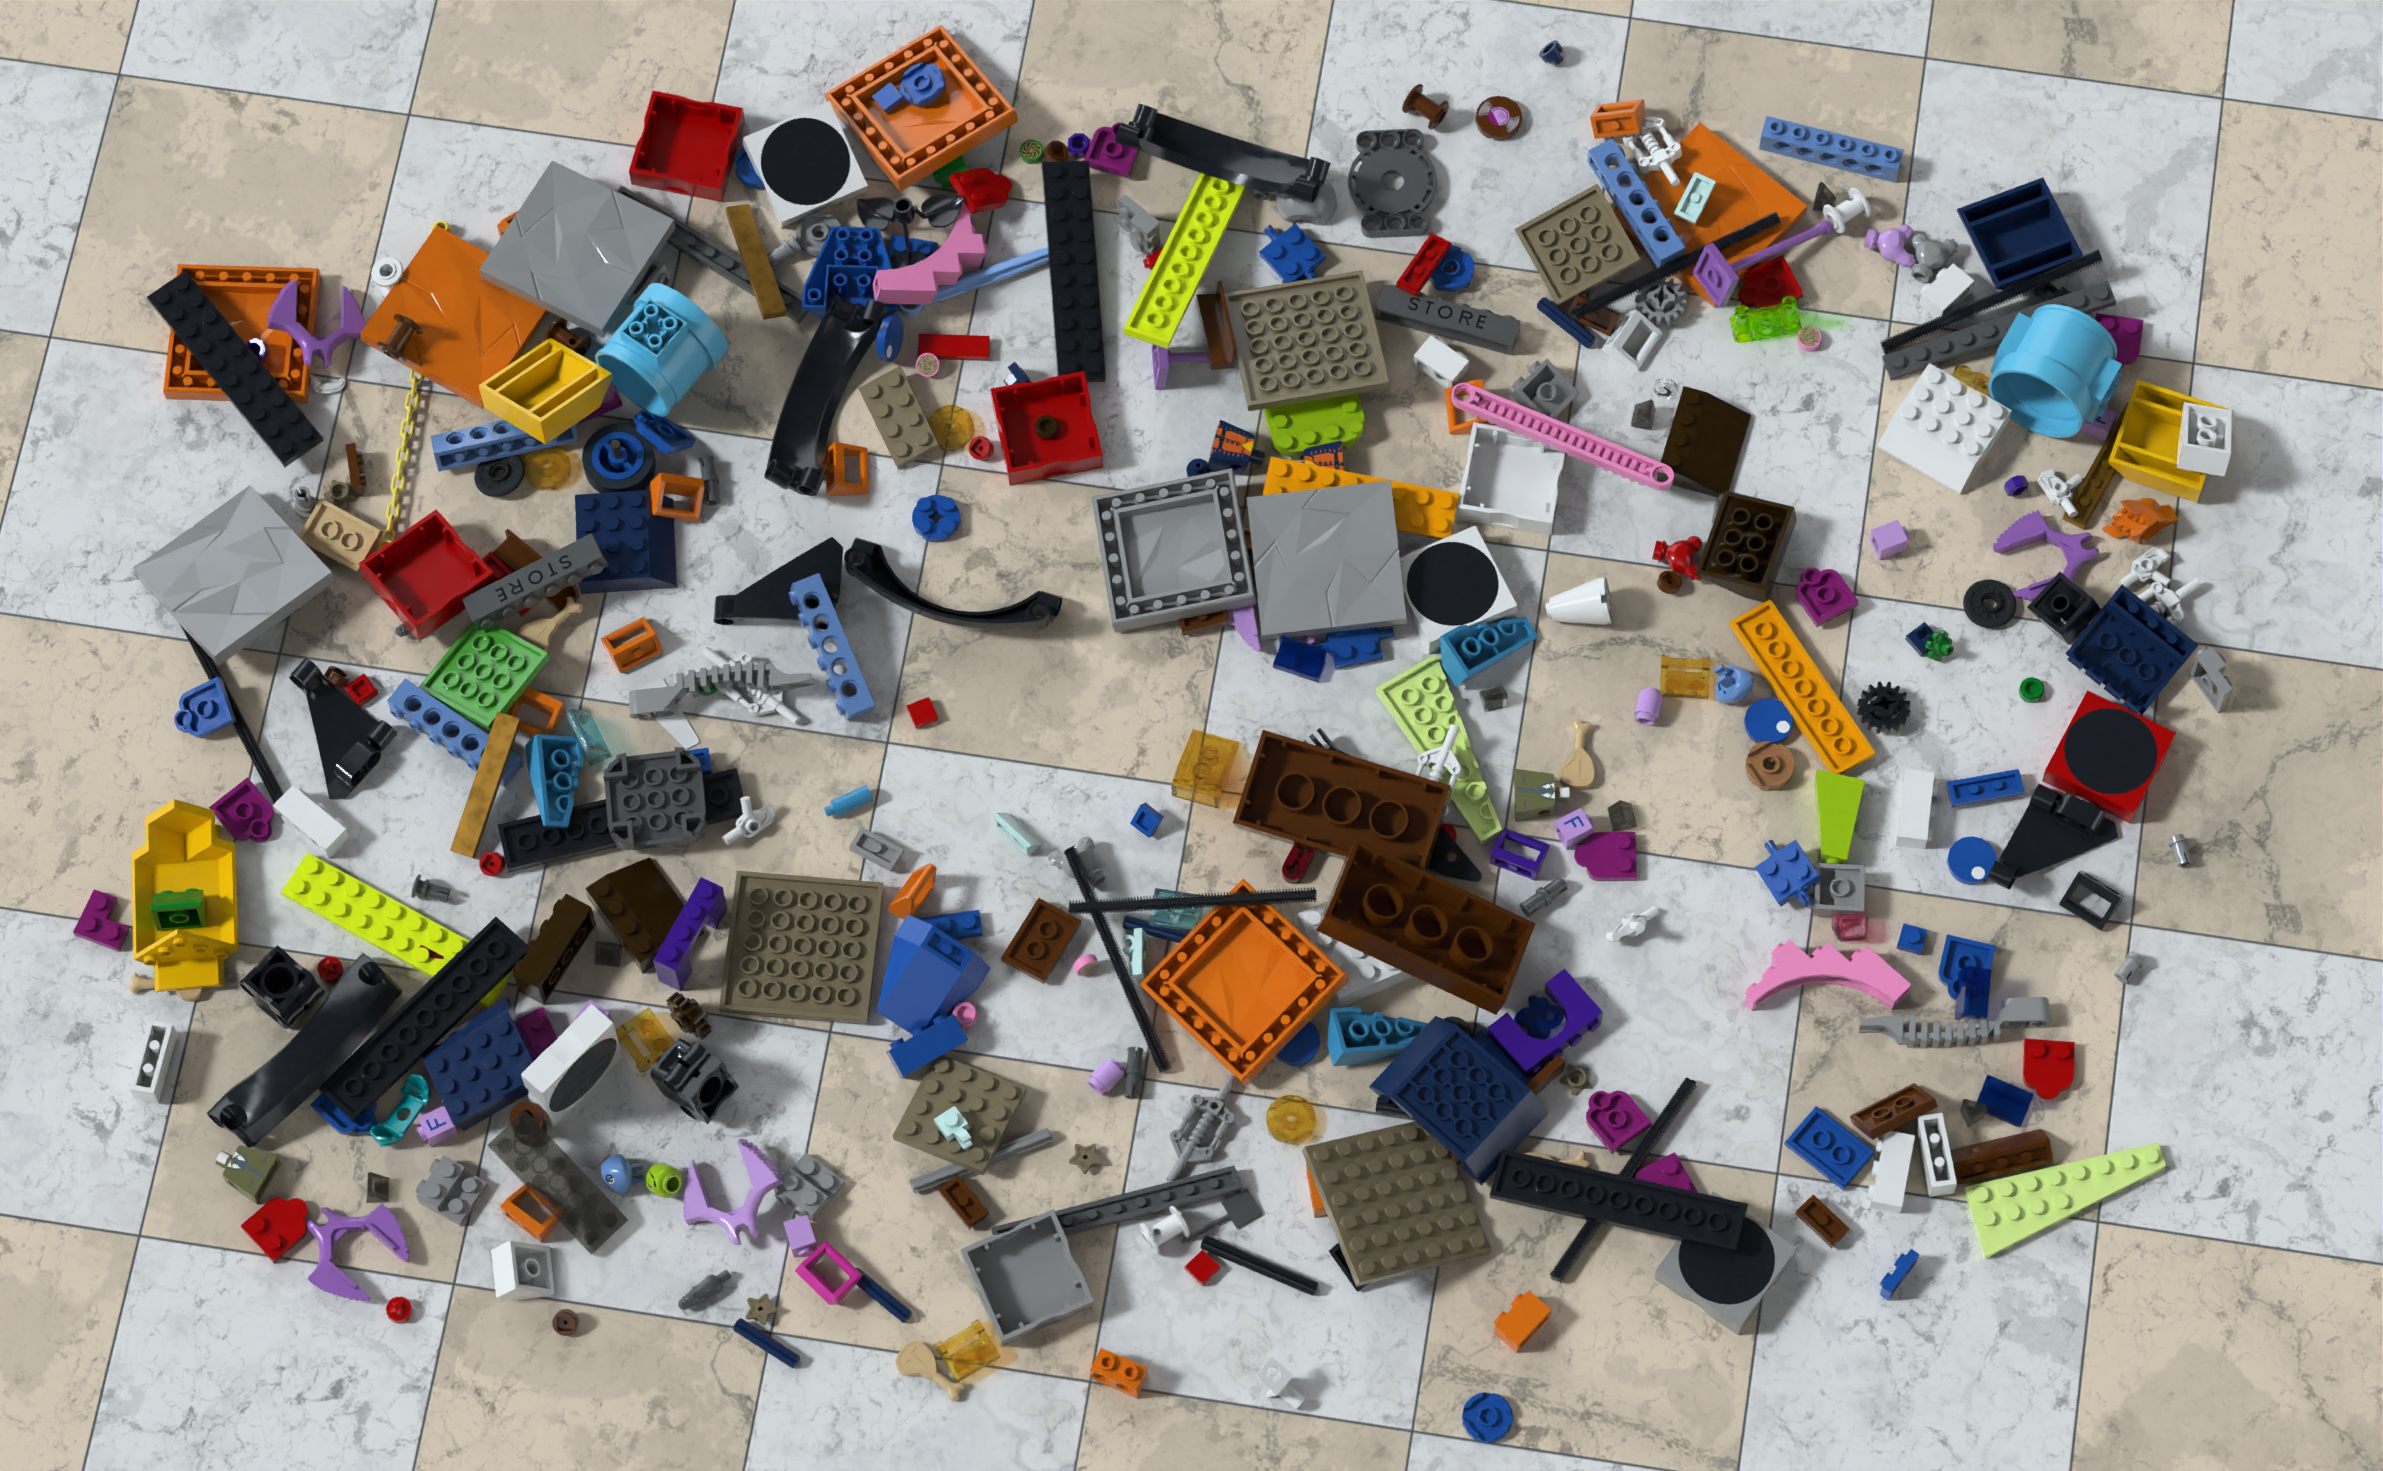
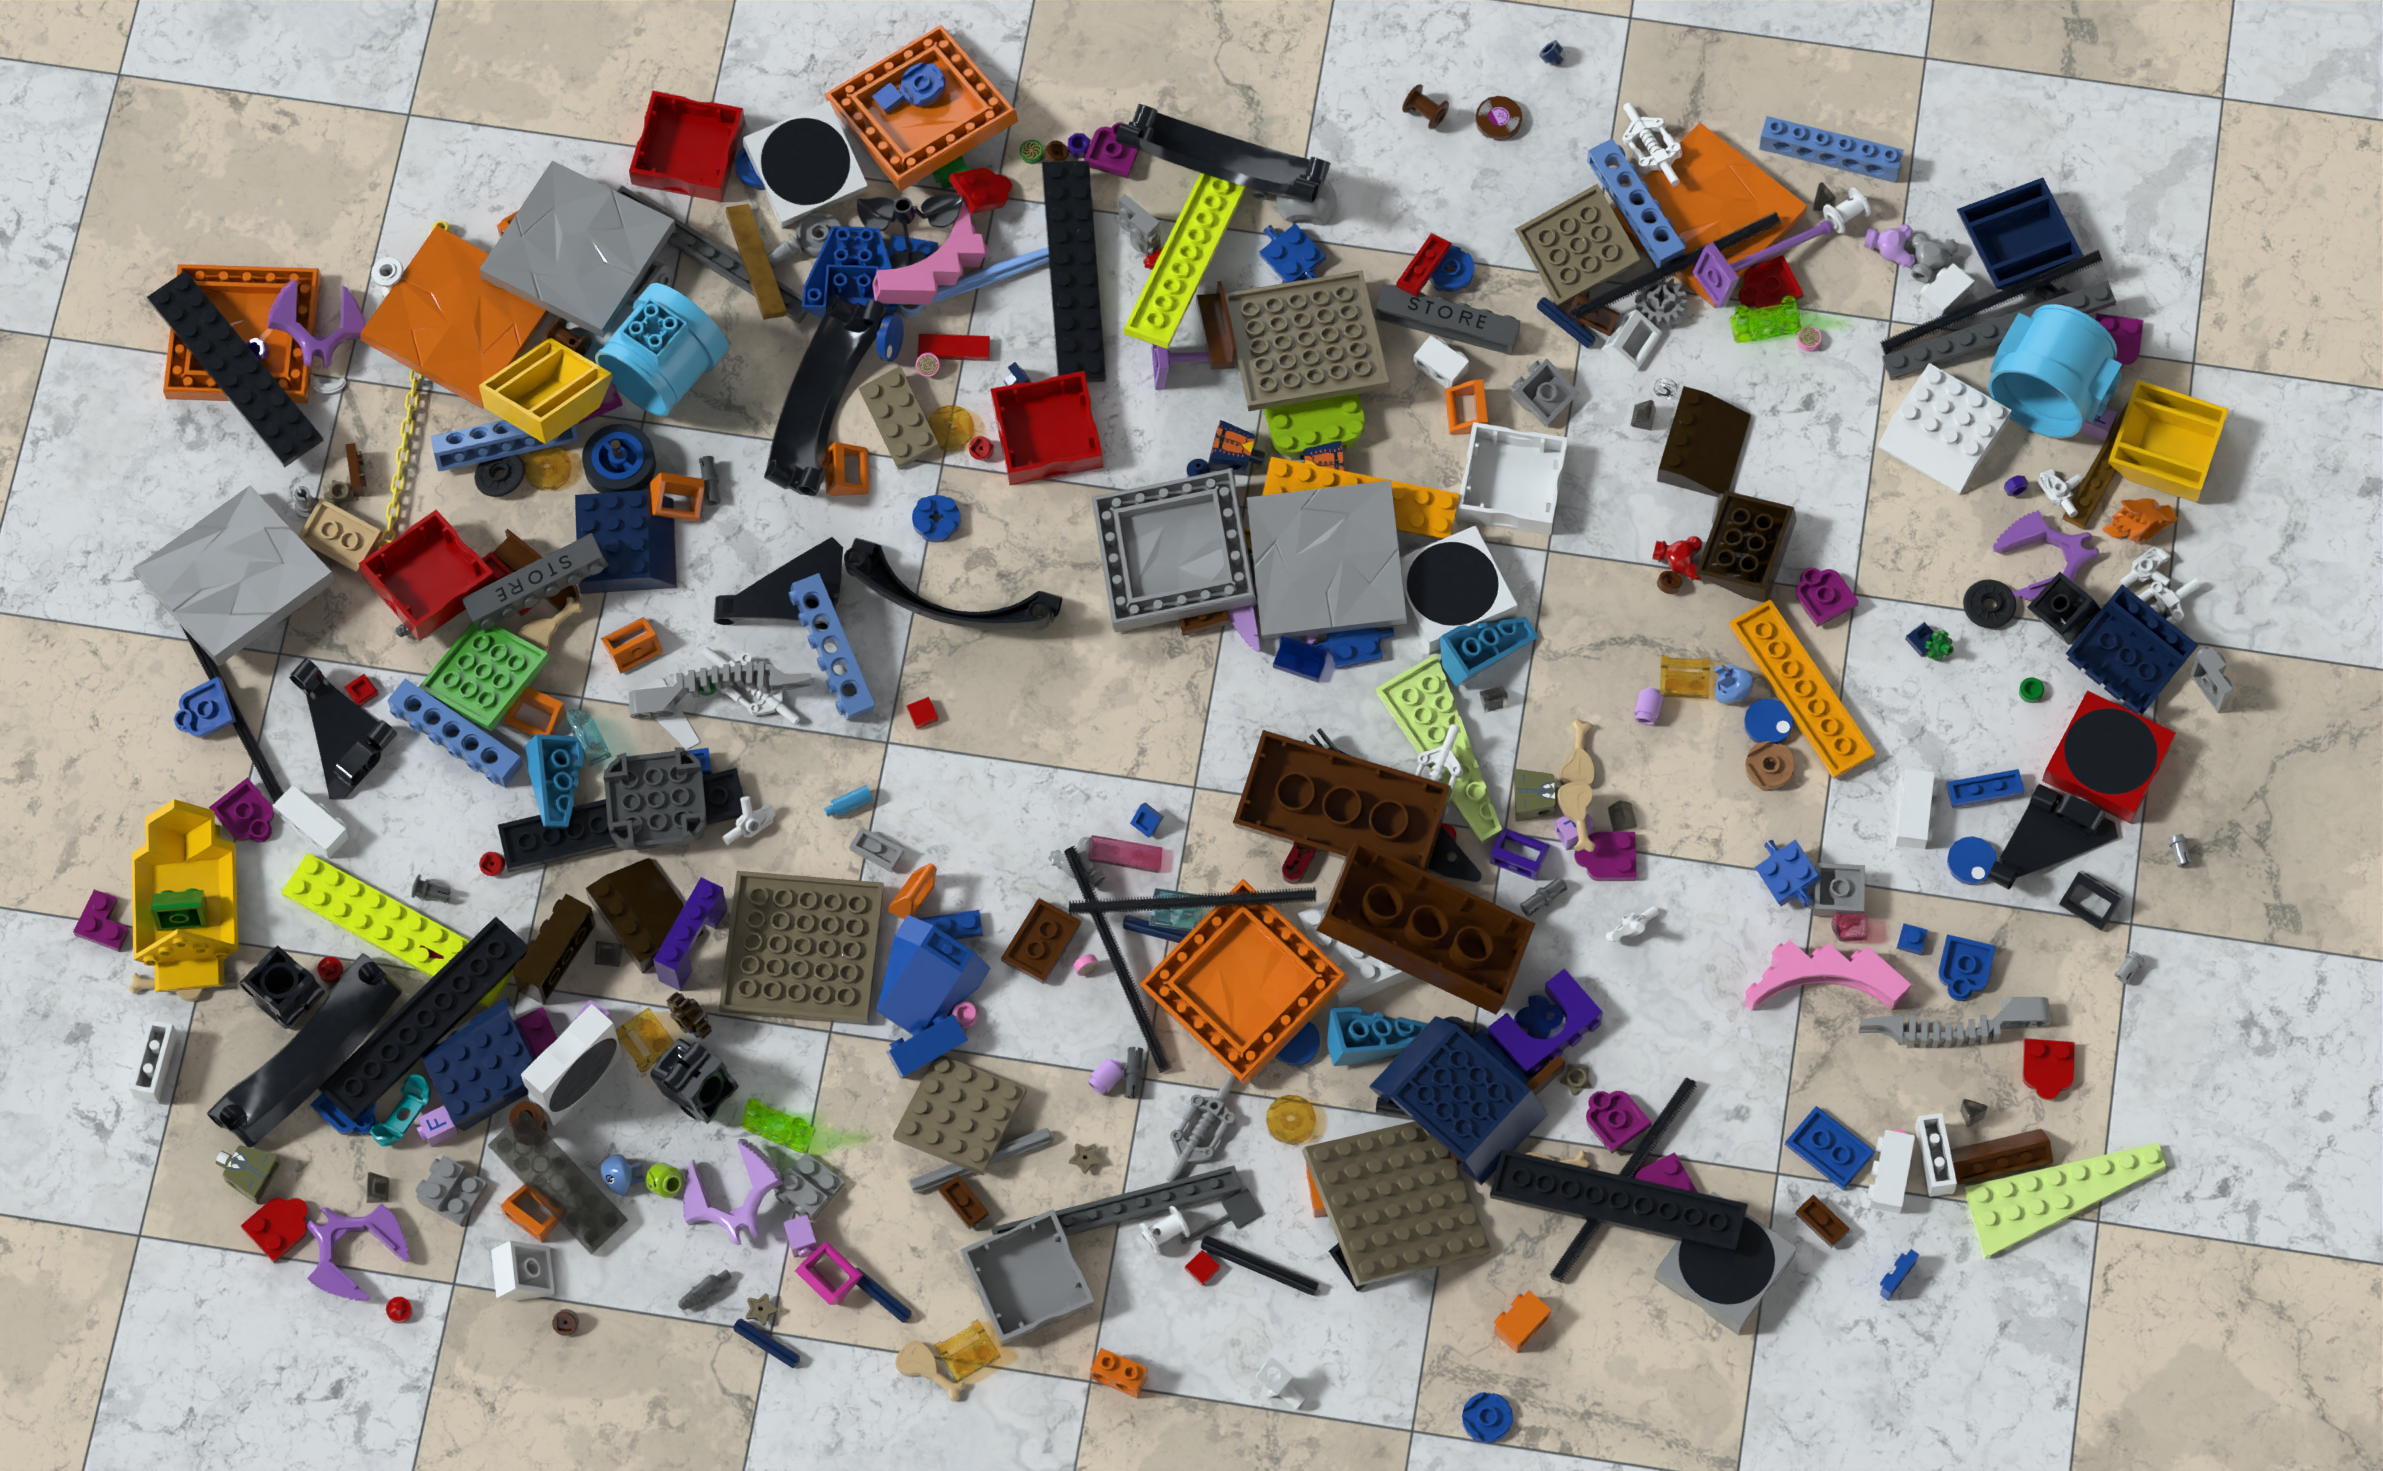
reddish brown tile [324,666,350,687] -> none
reddish brown hose [377,314,423,362] -> none
pearl gold tile [450,711,522,859] -> none
blue plate [633,411,696,455] -> none
light aqua plate [934,1106,973,1150] -> none
light aqua slope [994,813,1041,857] -> none
dark brown tile [1035,415,1059,440] -> none
light aqua plate [1123,928,1149,984] -> none
clear yellow slope [1171,729,1240,809] -> none
dark grey piece [1348,129,1437,238] -> none
bright pink gear [1451,383,1674,491] -> none
white cone [1546,577,1614,625] -> none
orange tile [1590,99,1645,139] -> none
light aqua plate [1674,172,1716,225] -> none
lime slope [1814,769,1865,864] -> none
reddish brown tile [1849,1083,1938,1140] -> none
black gear [1857,681,1910,734] -> none
lavender brick [1870,520,1909,560] -> none
clear yellow plate [1953,364,1990,396] -> none
clear blue panel [1954,966,1991,1021] -> none
clear blue panel [1974,1075,2034,1128] -> none
white slope [2177,402,2232,477] -> none
none -> clear neon green piece [740,1098,816,1153]
none -> clear pink tile [1088,835,1162,873]
none -> tan piece [1557,782,1595,852]

